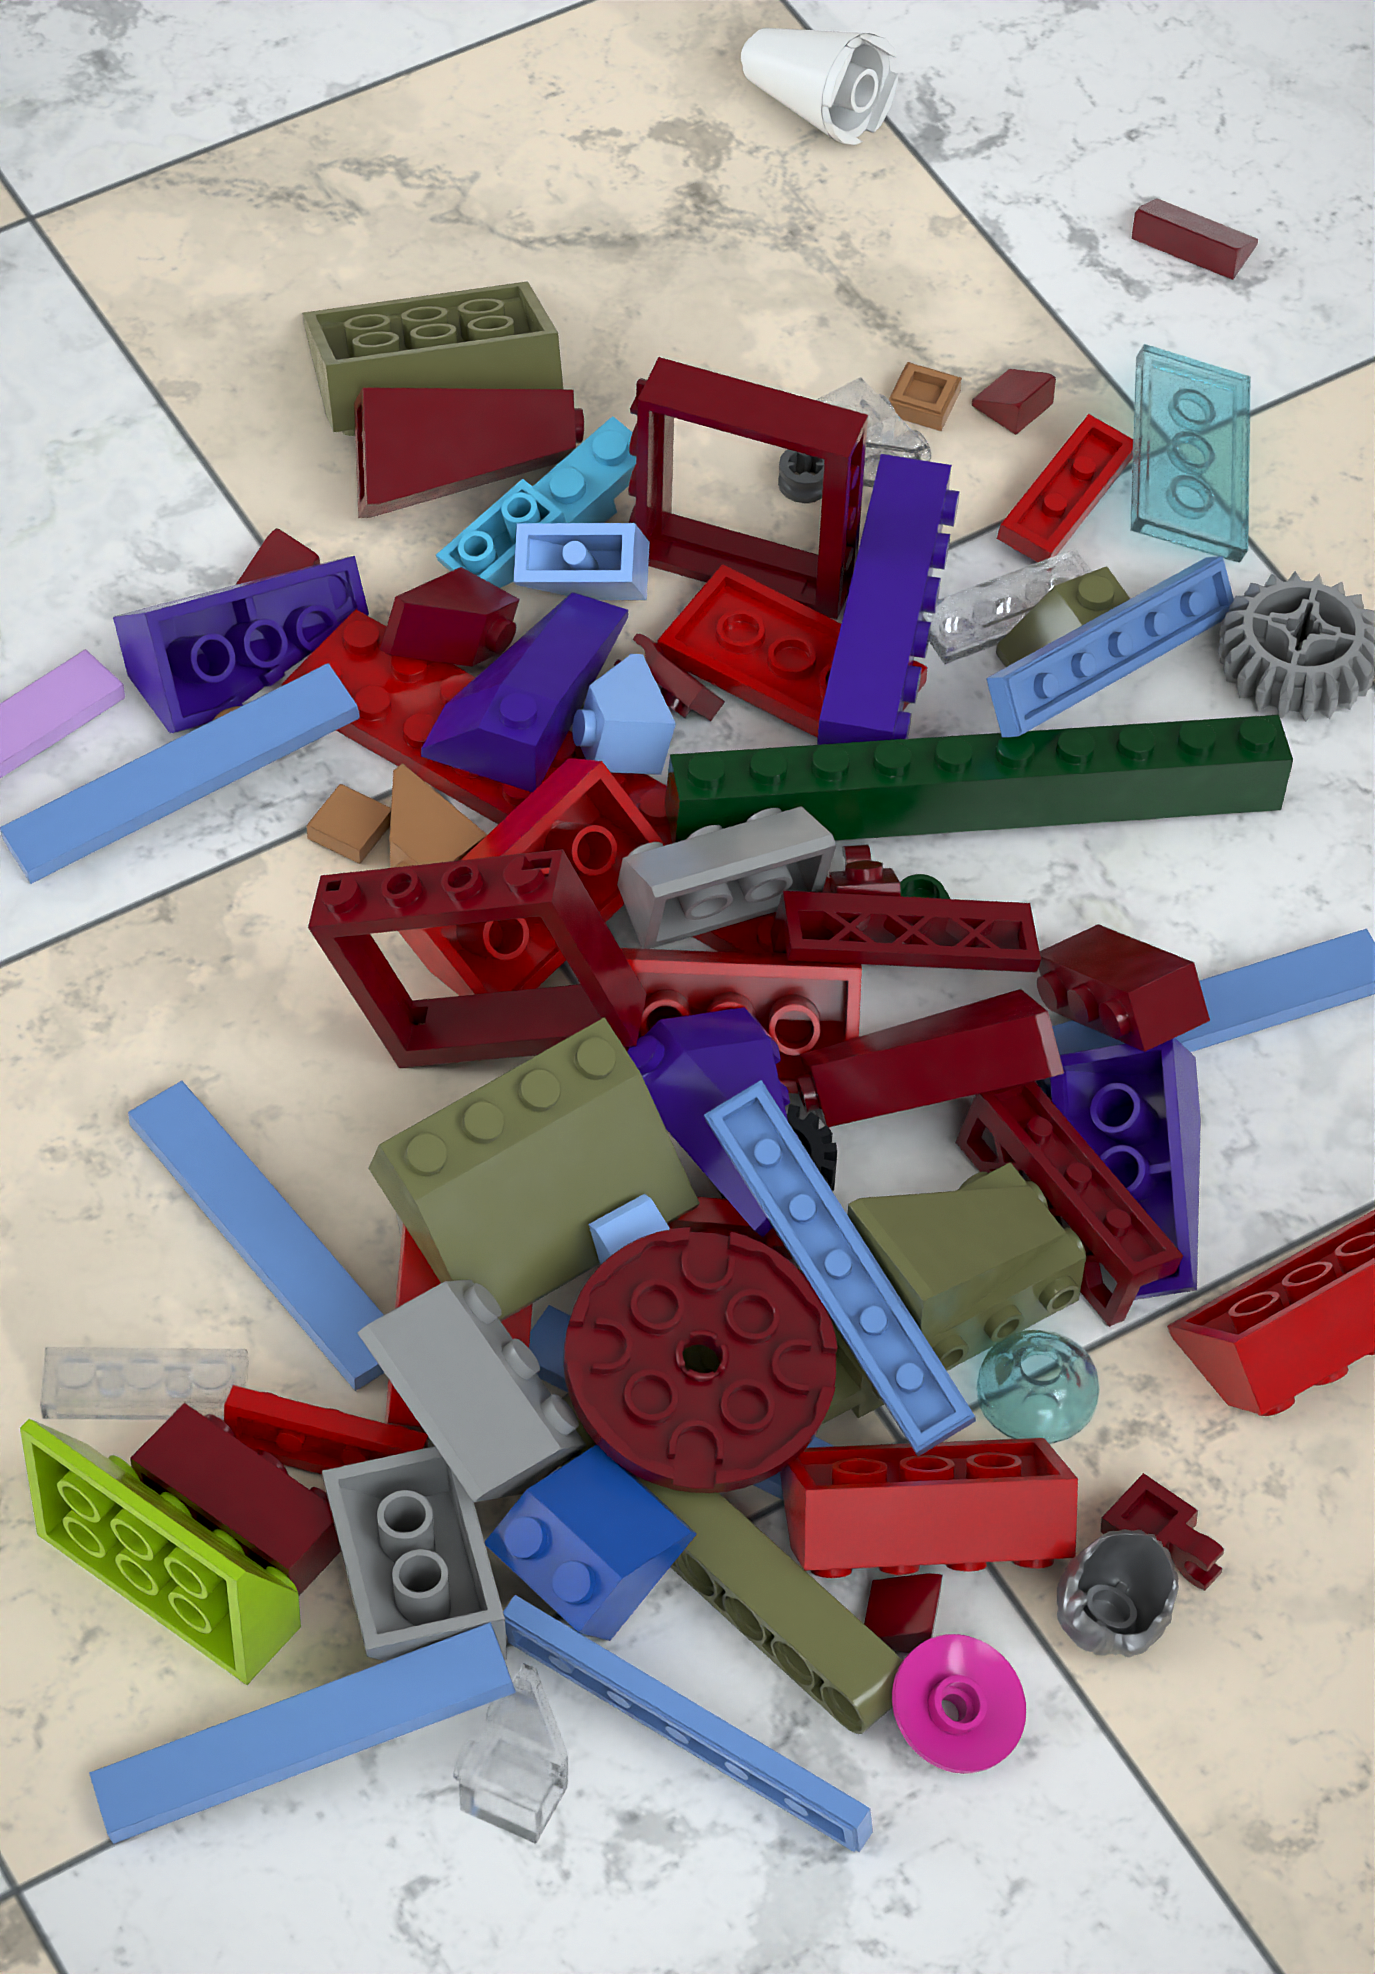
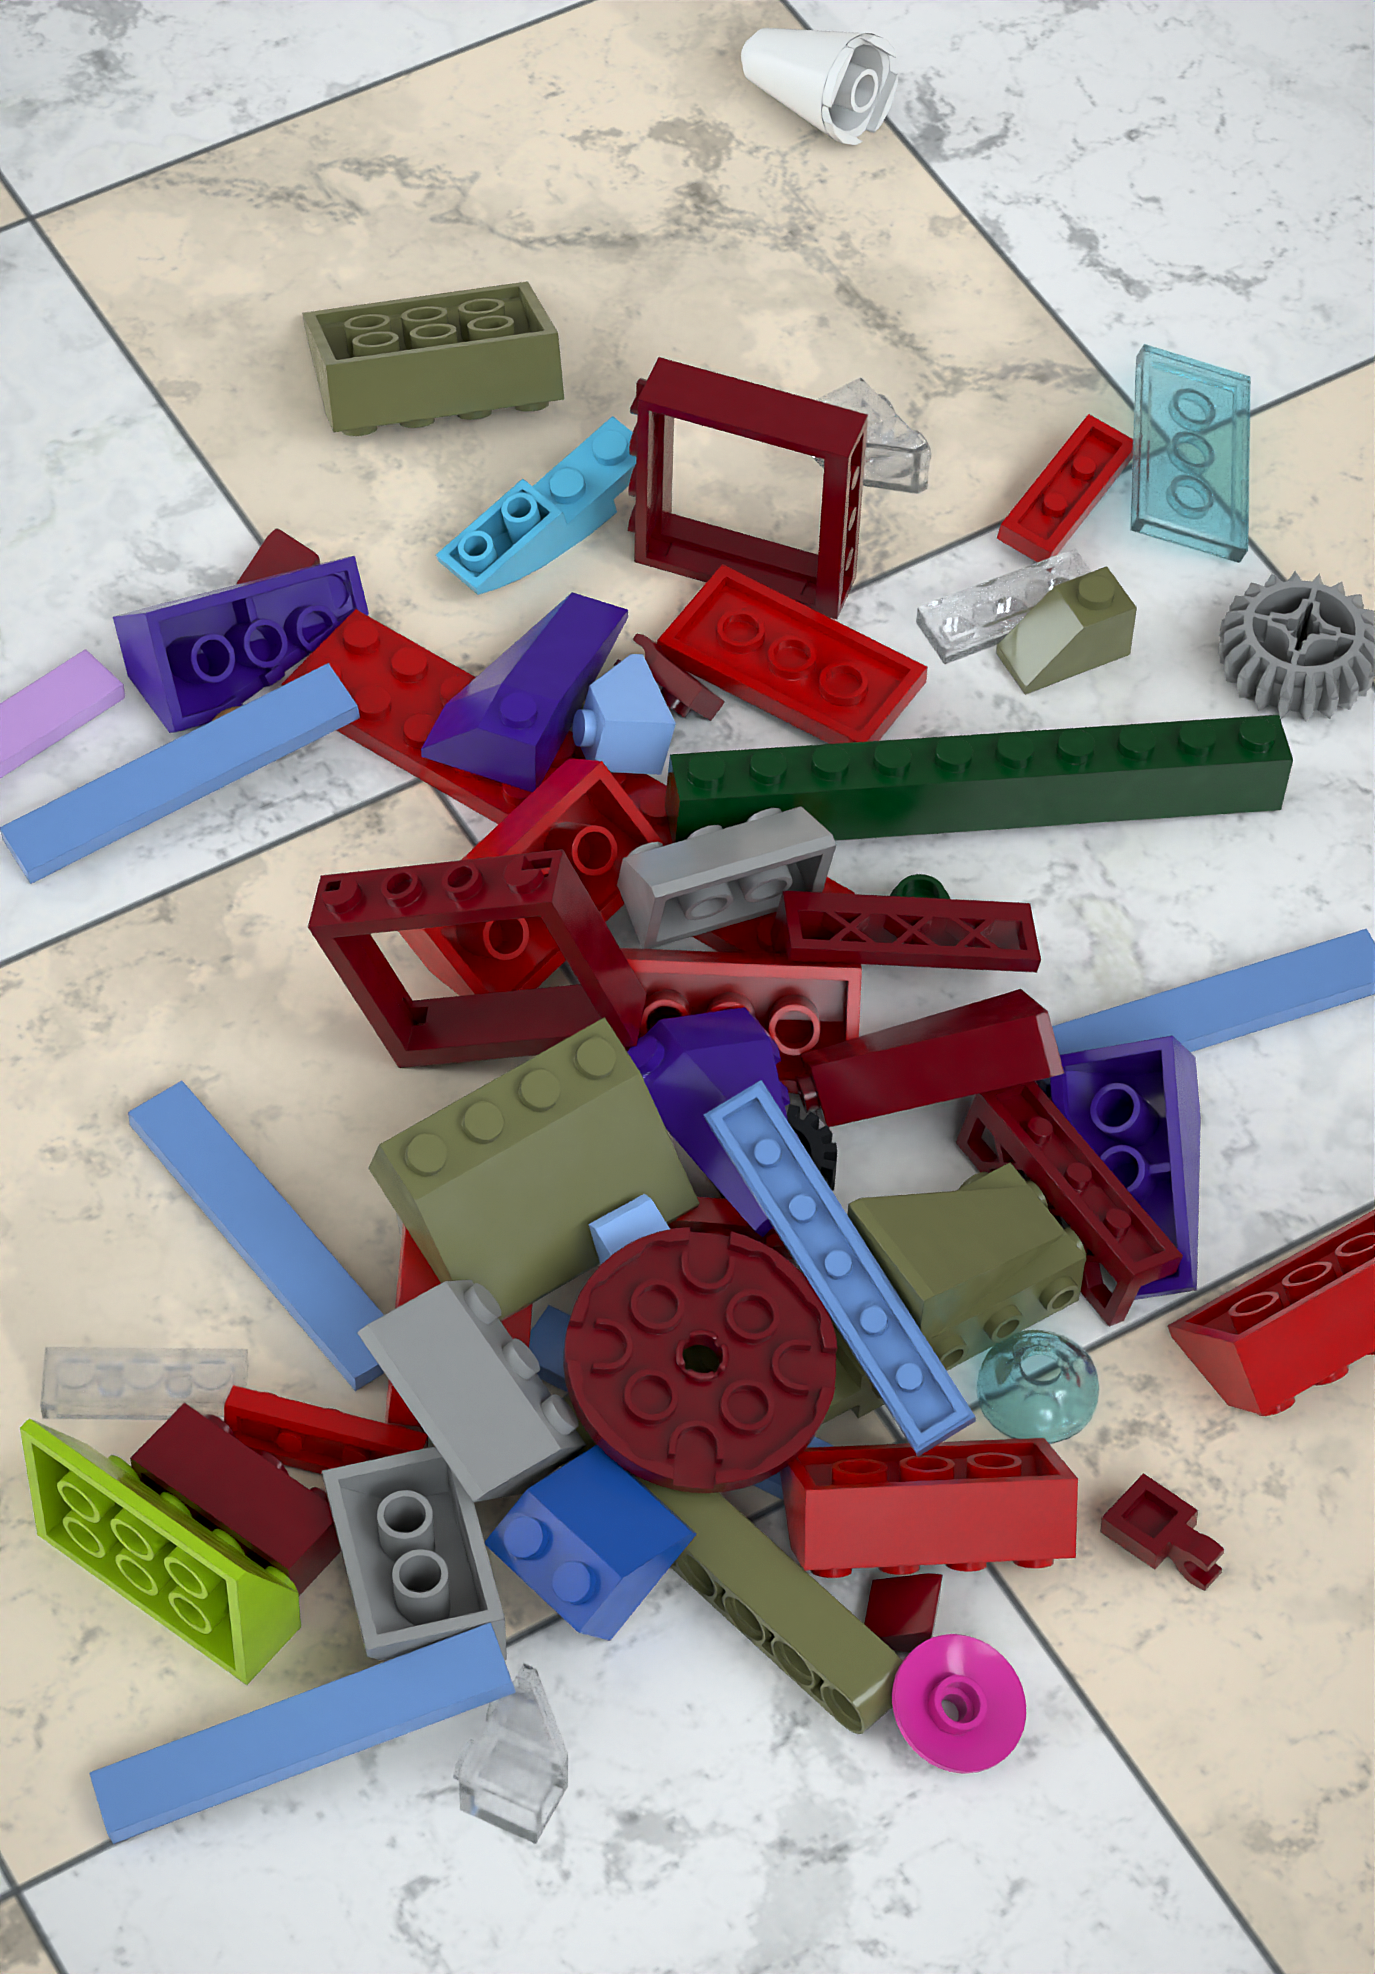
medium nougat tile [307,784,391,864] -> none
dark red slope [354,388,584,518] -> none
dark red slope [380,567,520,667] -> none
medium nougat slope [389,763,487,868] -> none
medium blue tile [503,1595,873,1852] -> none
light blue slope [514,523,650,600] -> none
dark grey bush [778,449,825,503] -> none
dark purple brick [817,454,960,745] -> none
dark red plate [829,844,901,896] -> none
medium nougat tile [887,362,962,431] -> none
dark red slope [972,369,1056,435] -> none
medium blue tile [986,556,1234,737] -> none
dark red brick [1037,924,1210,1052] -> none
flat silver hair [1057,1529,1179,1657] -> none
dark red slope [1131,198,1258,280] -> none

